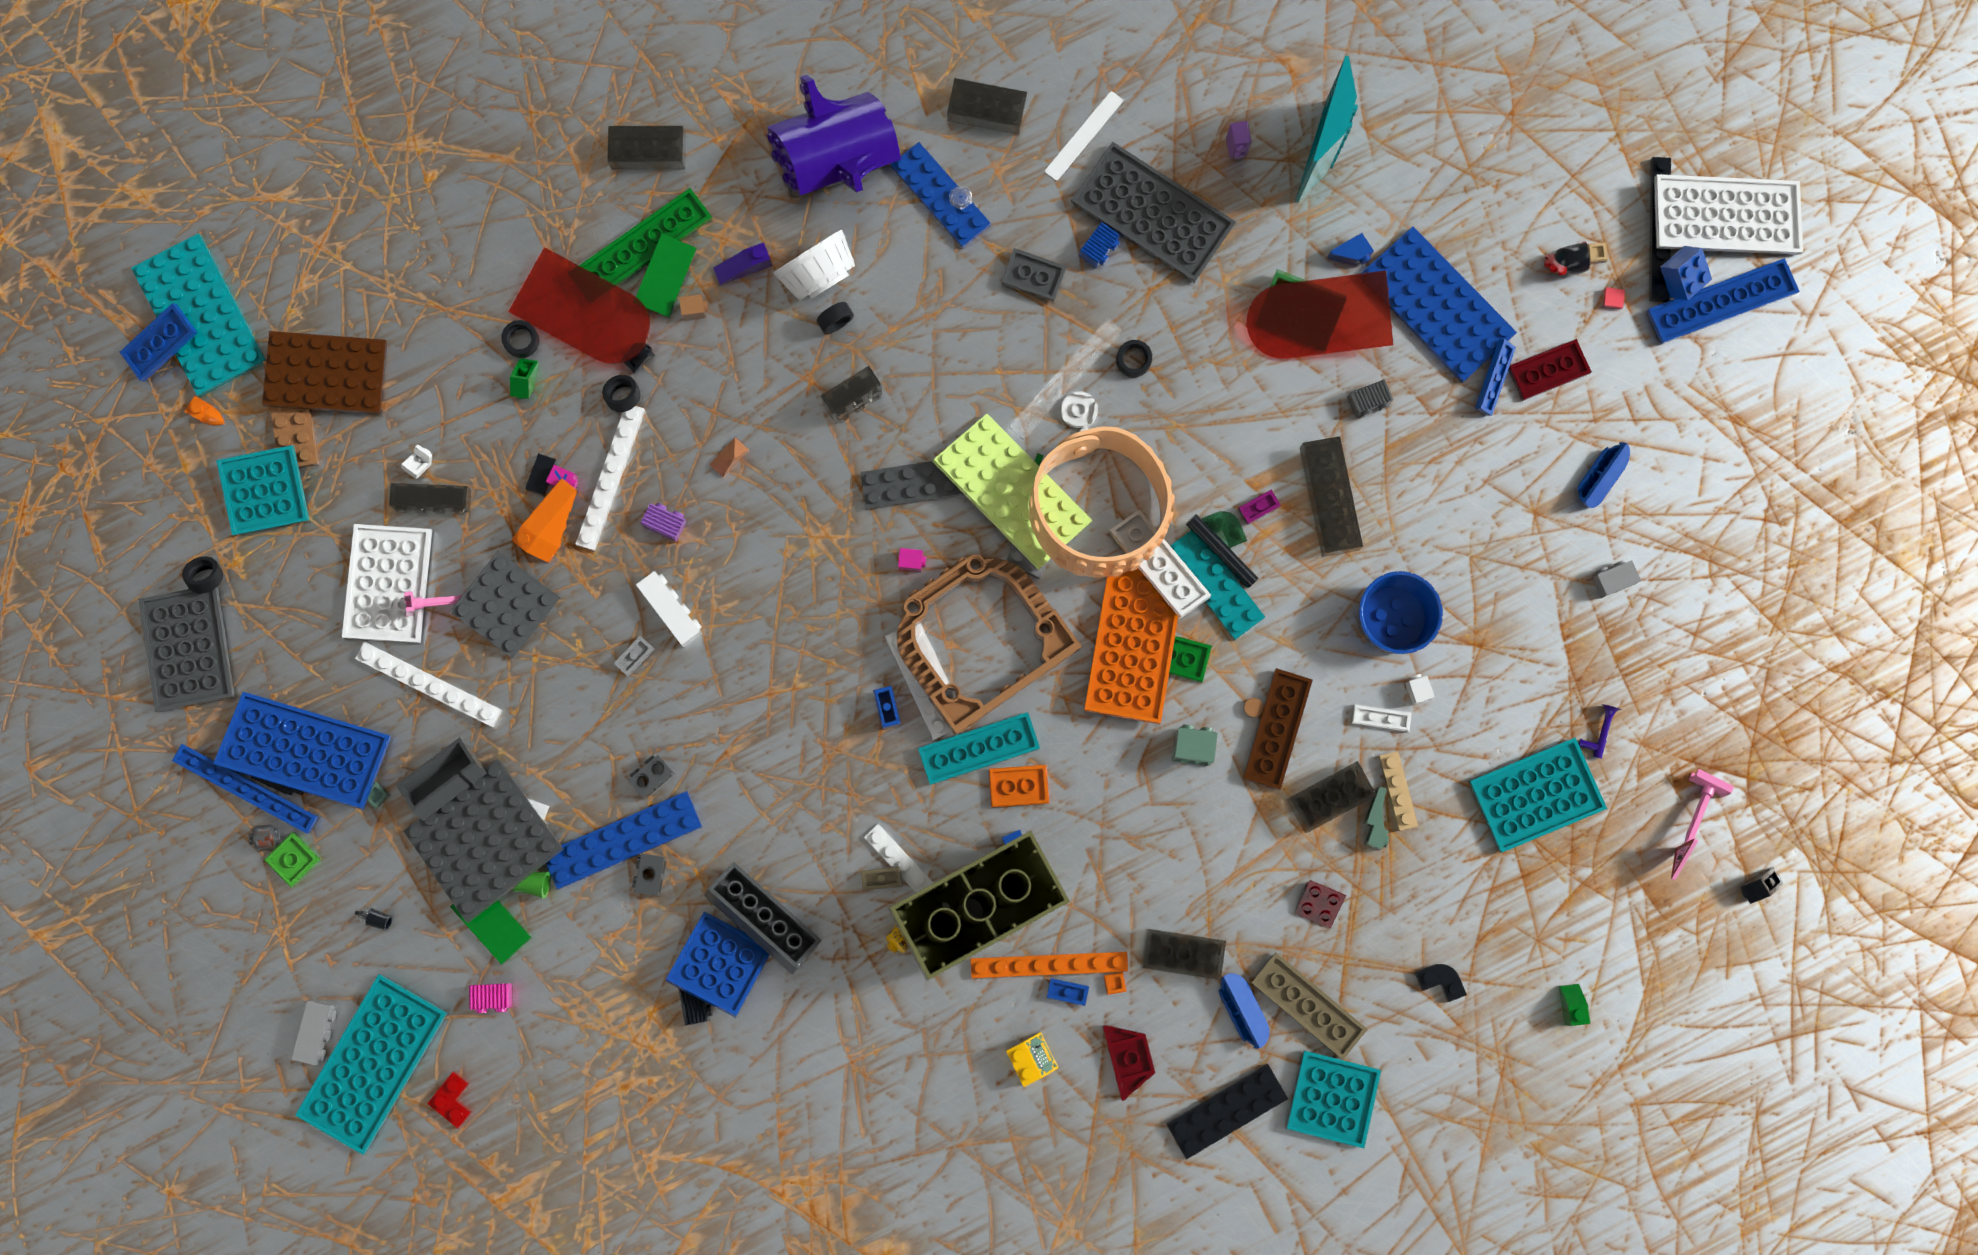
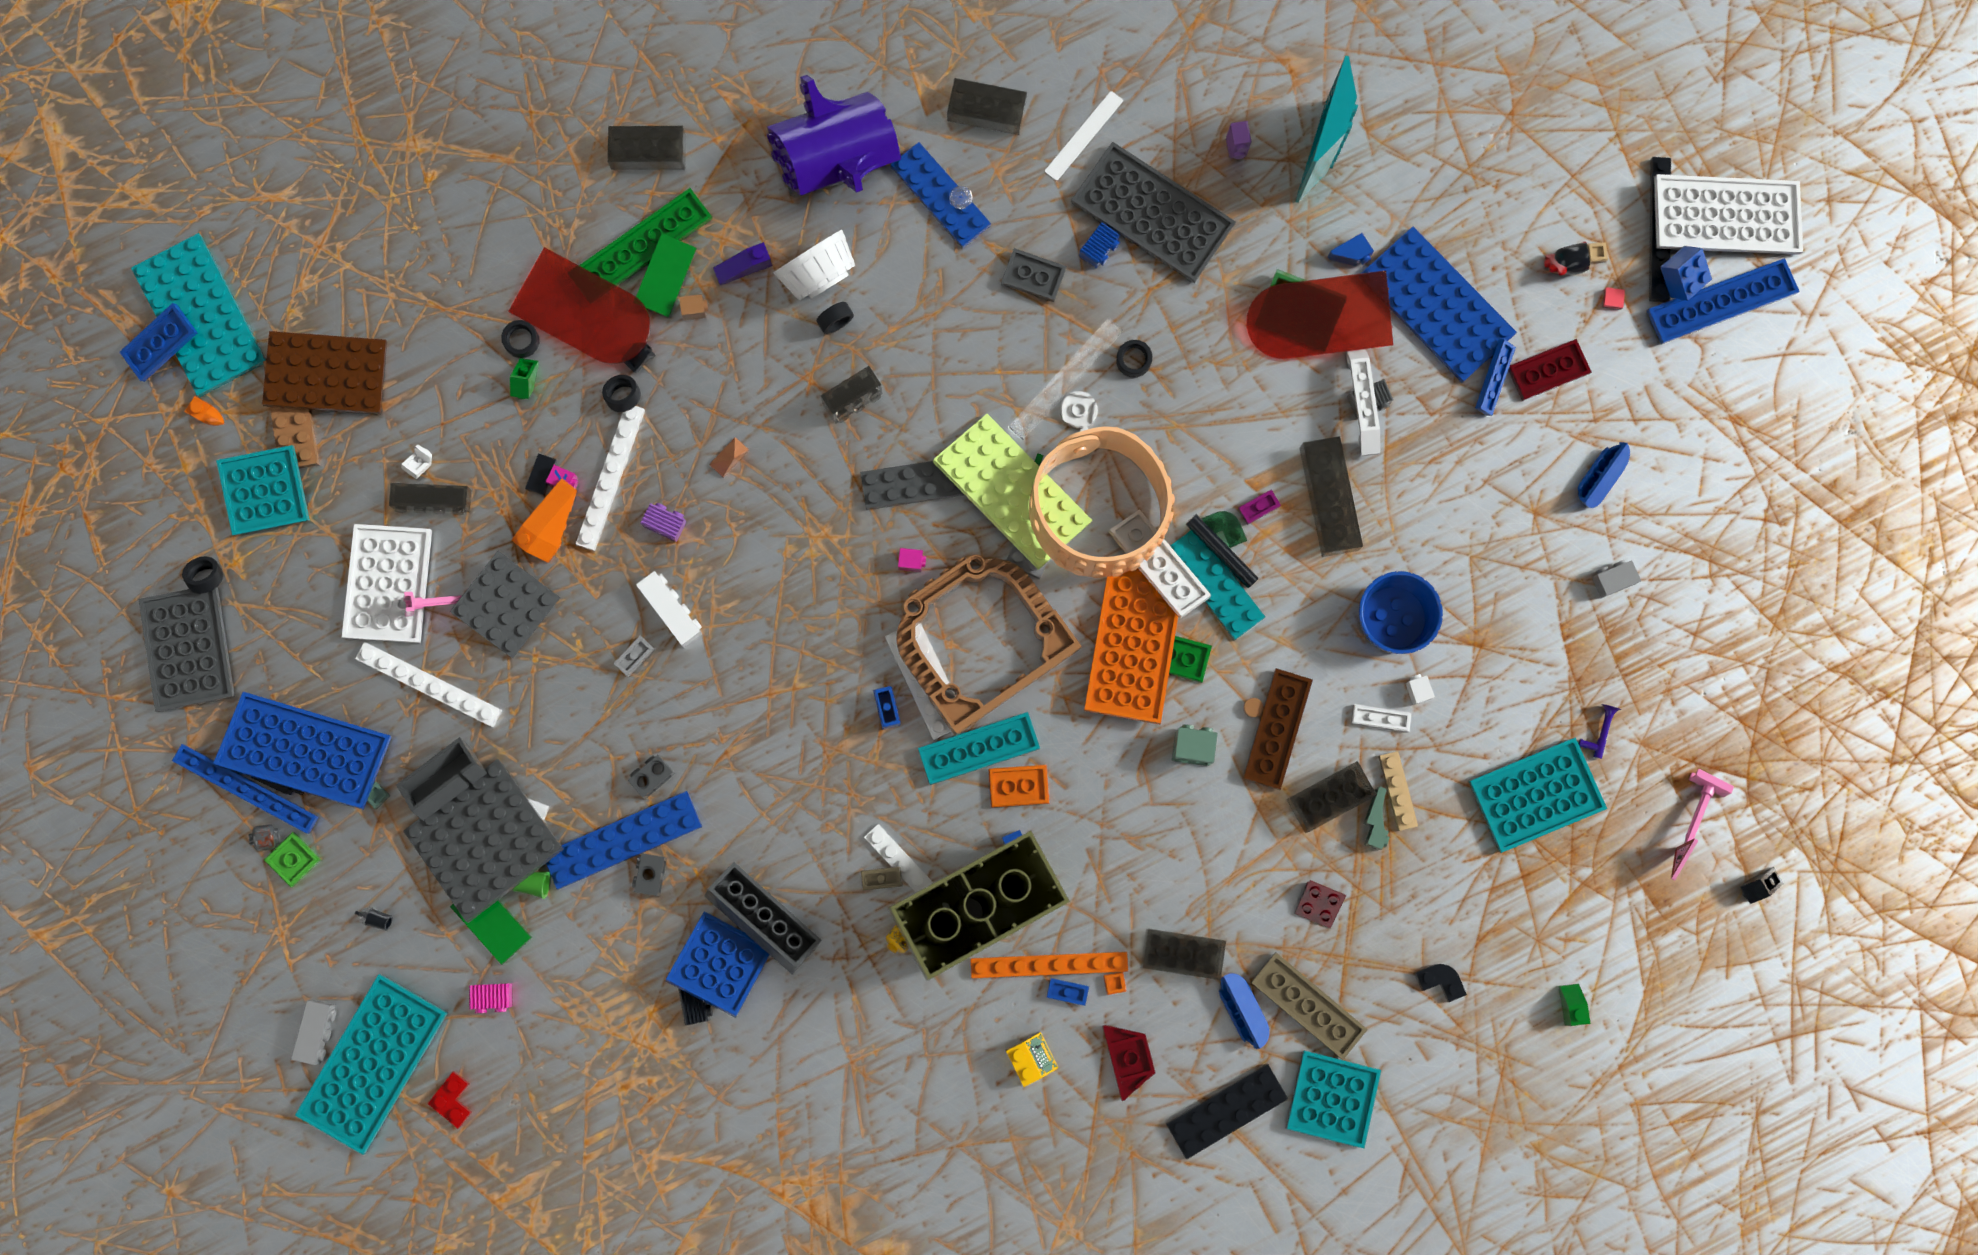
none -> white slope [1345,346,1380,456]

